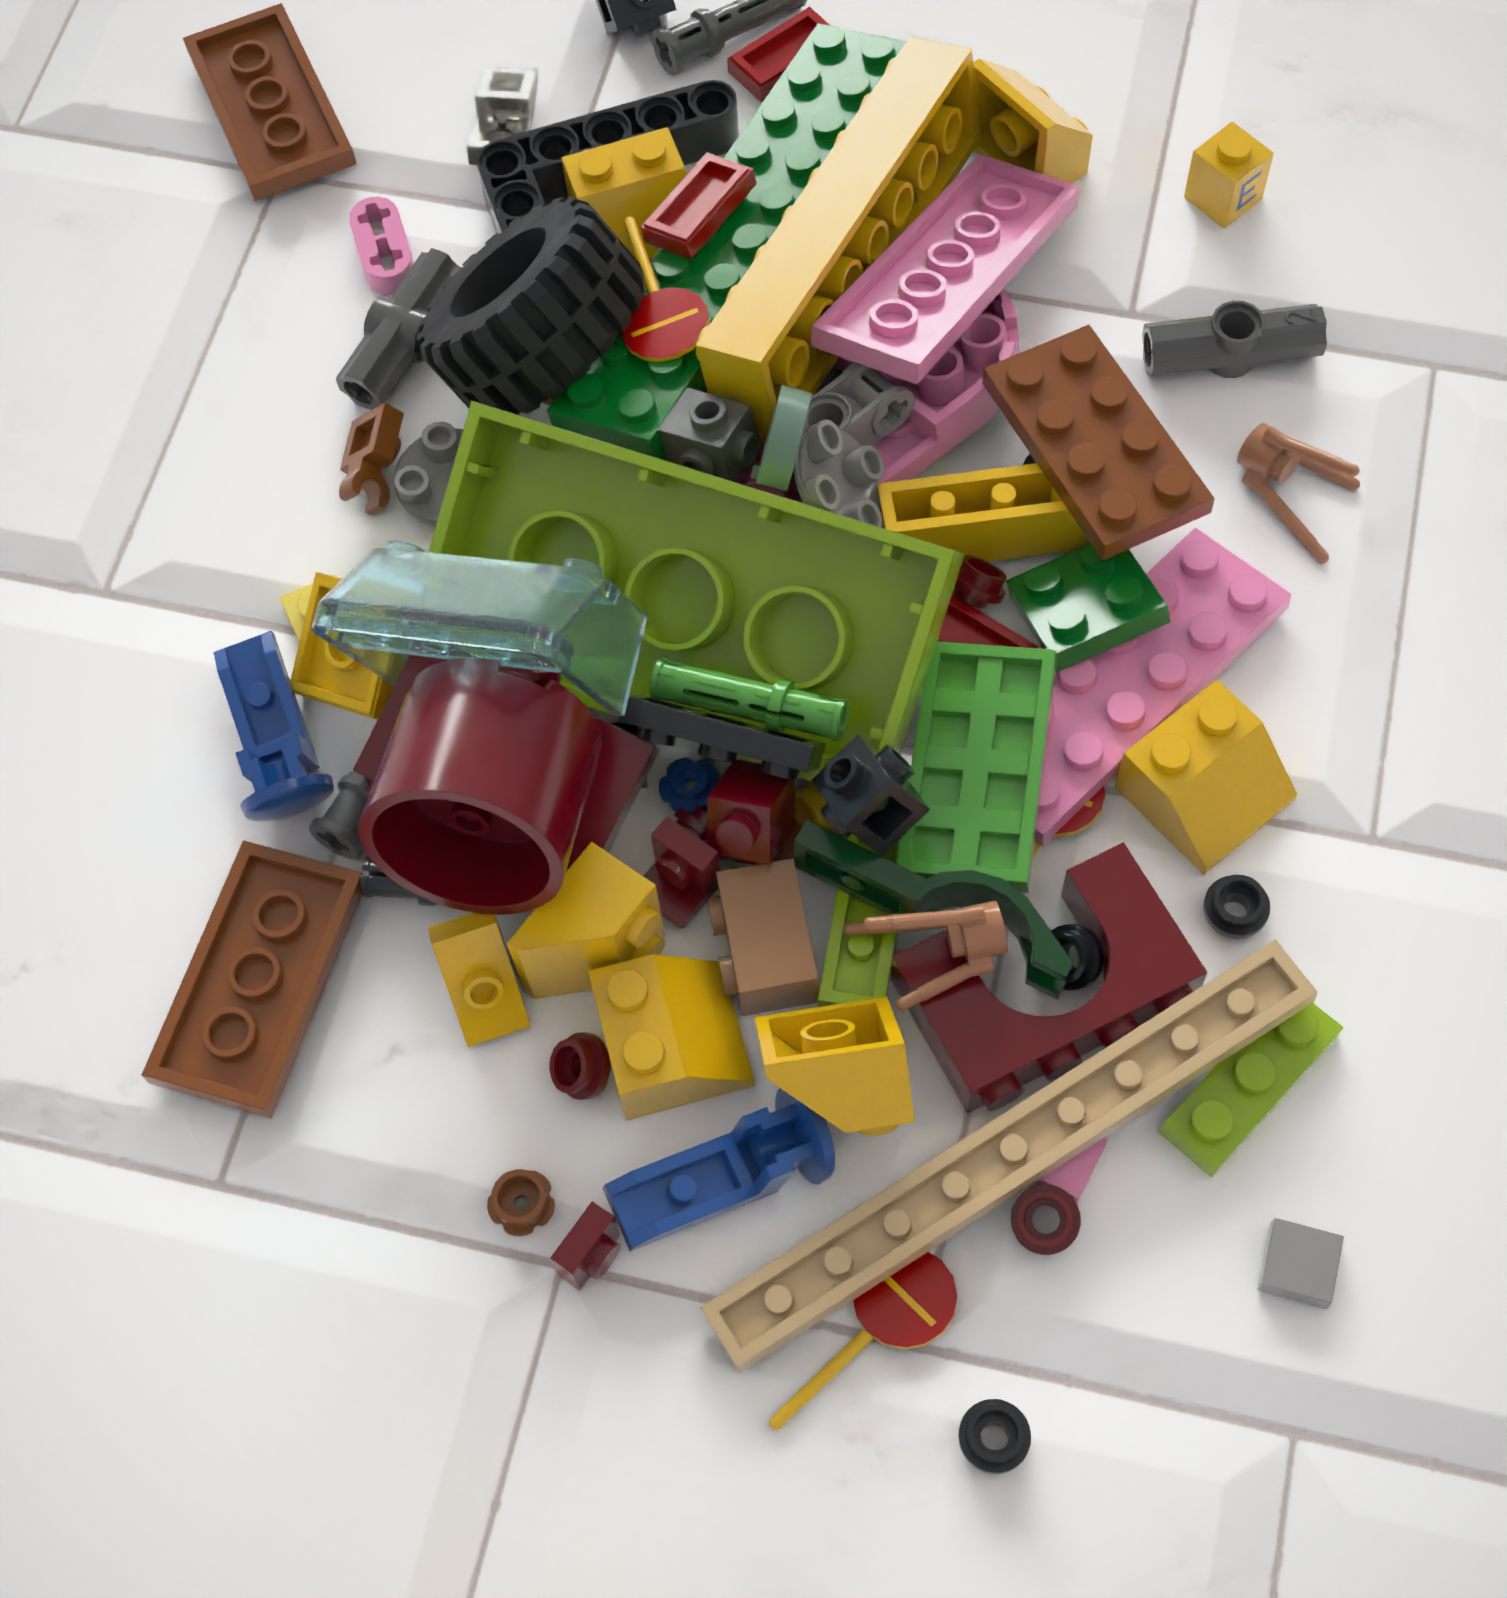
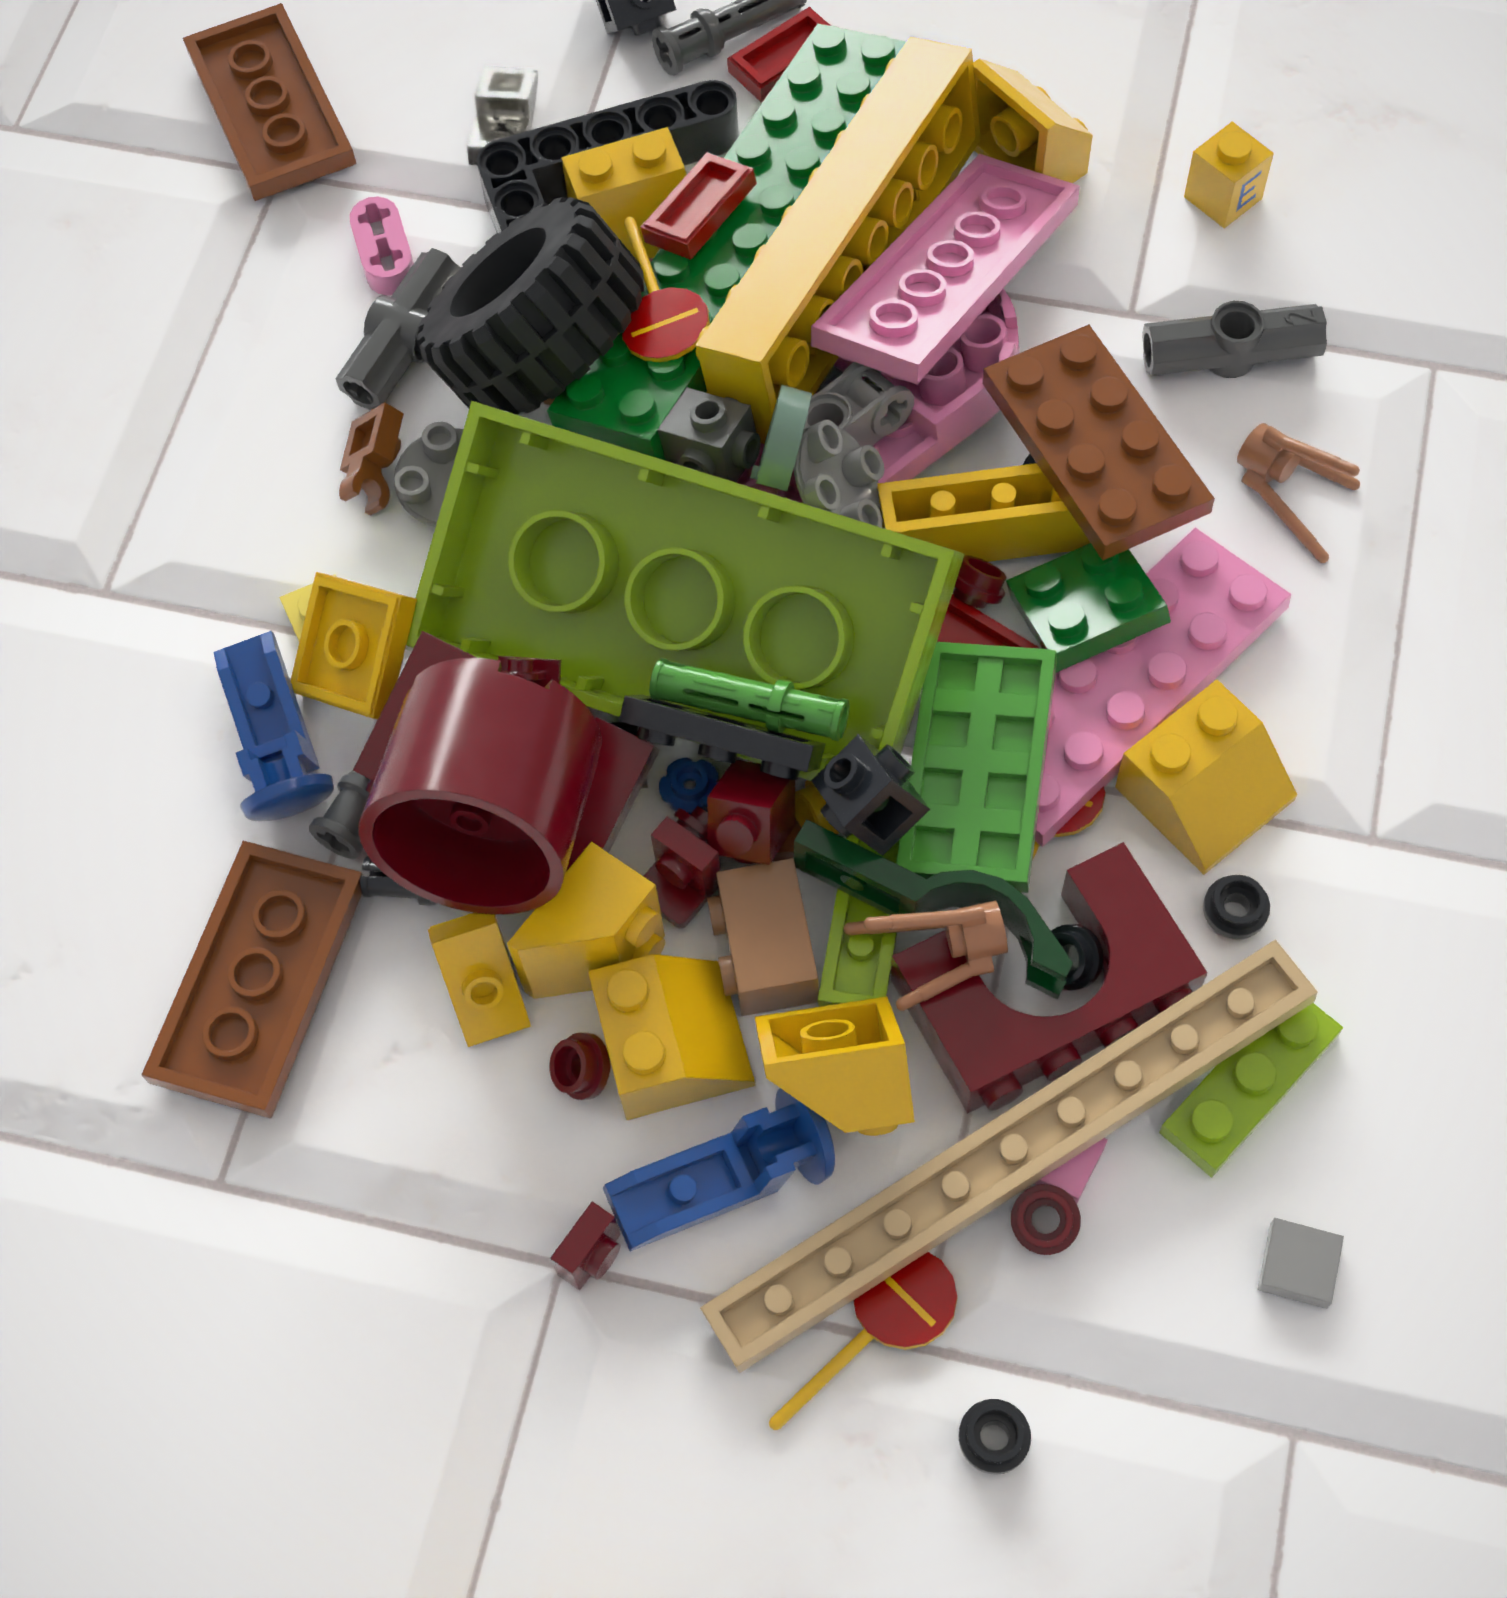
clear light blue windscreen [311,540,648,716] -> none
dark orange plate [487,1169,555,1237] -> none

